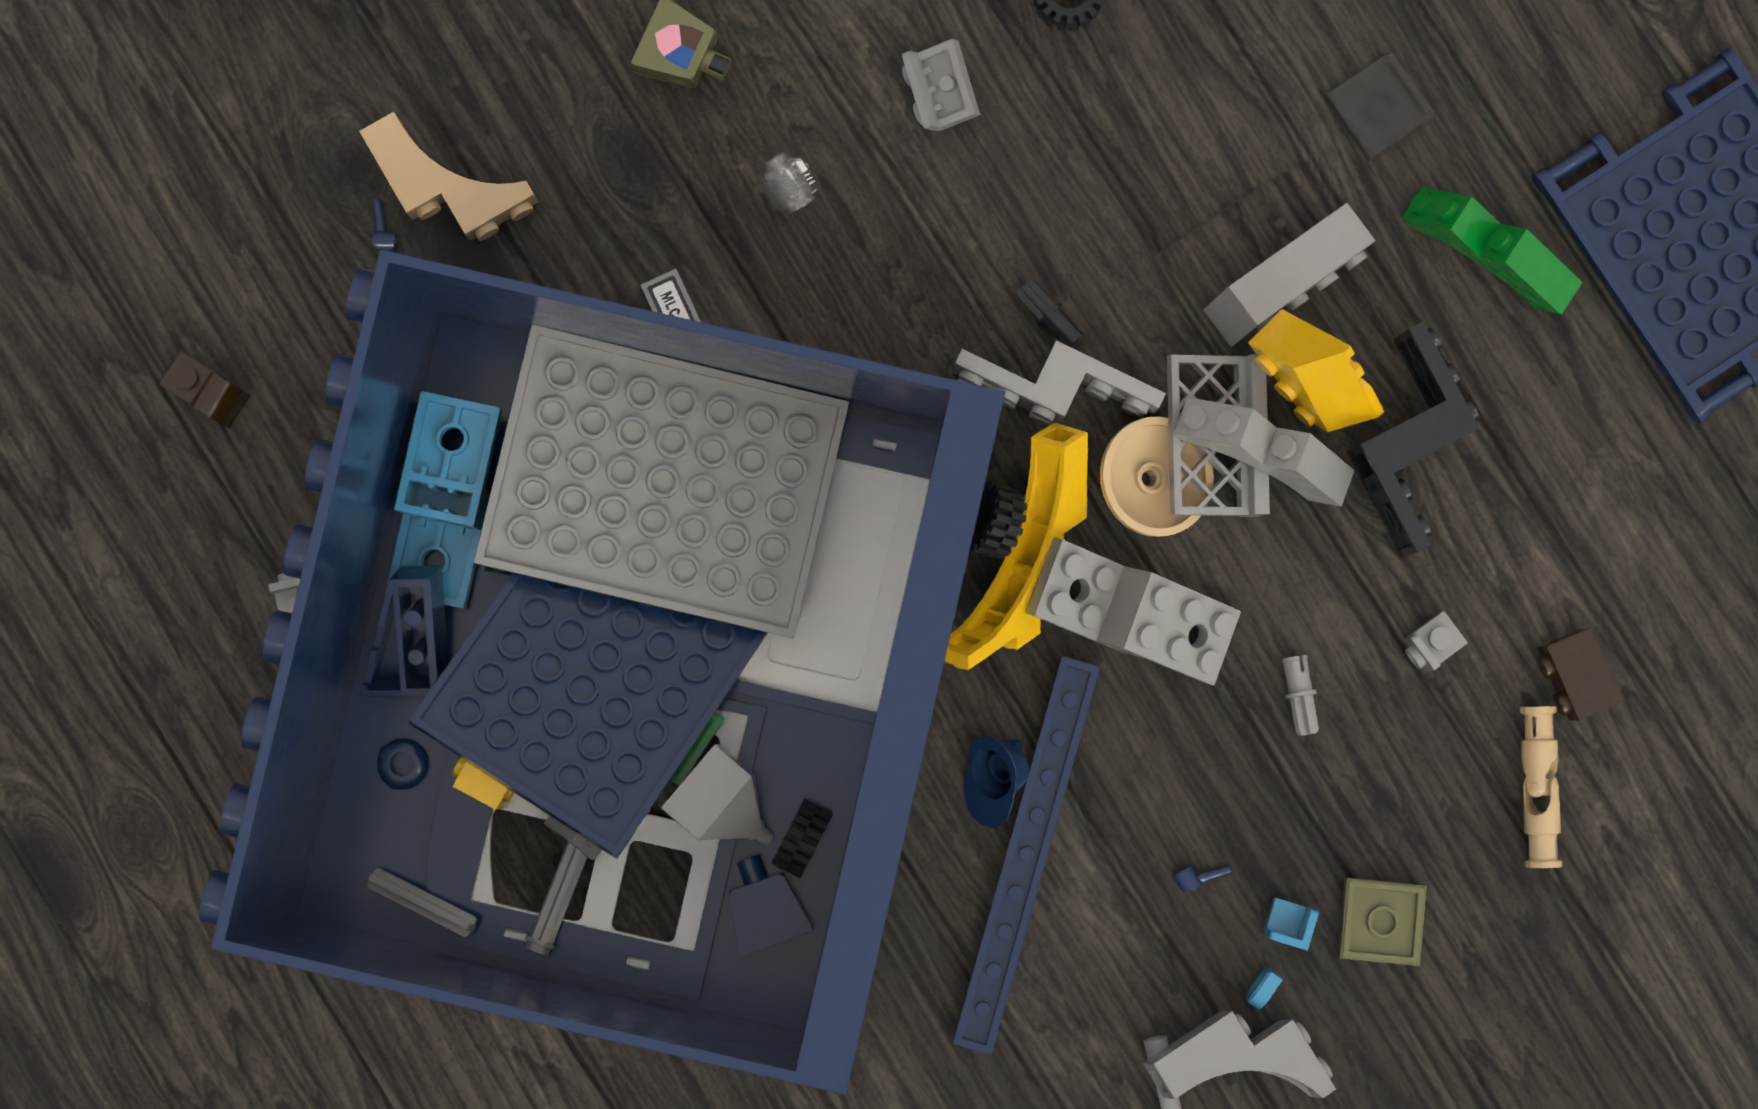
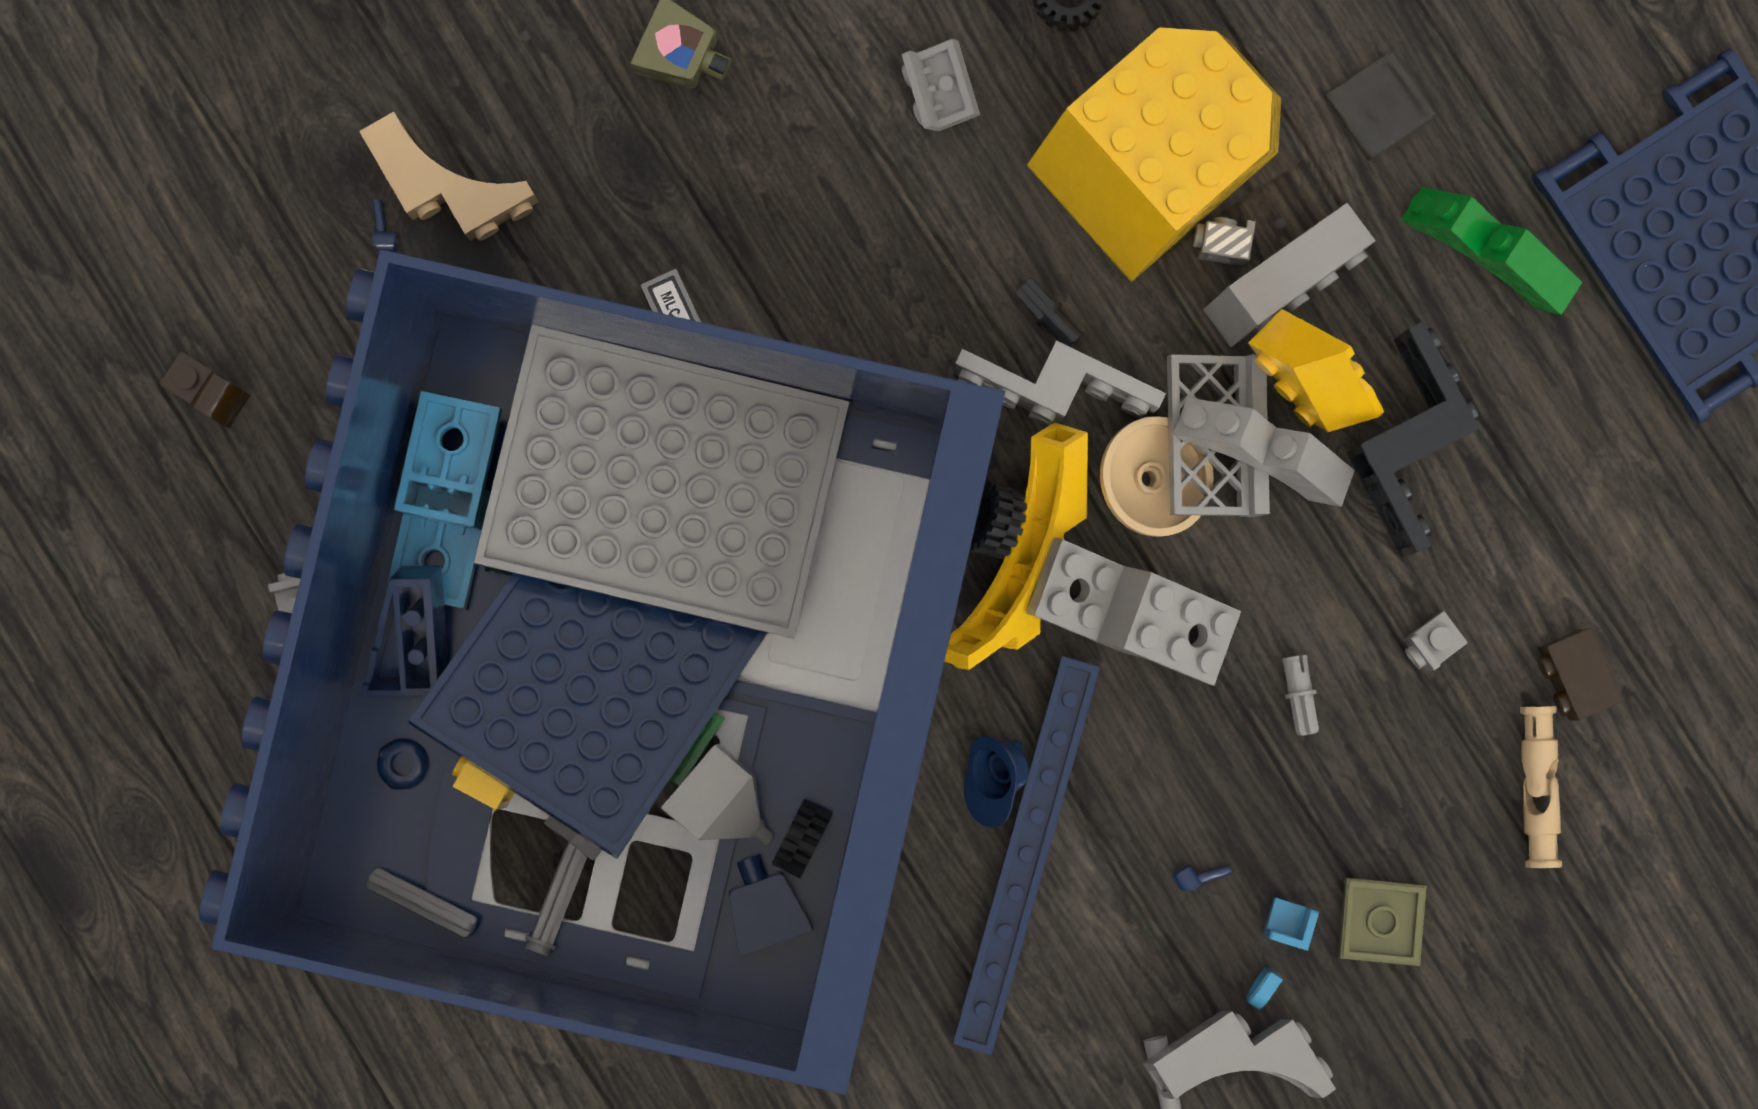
clear head [760,152,818,214] -> none
none -> yellow windscreen [1027,28,1281,282]
none -> light grey brick [1193,217,1256,267]

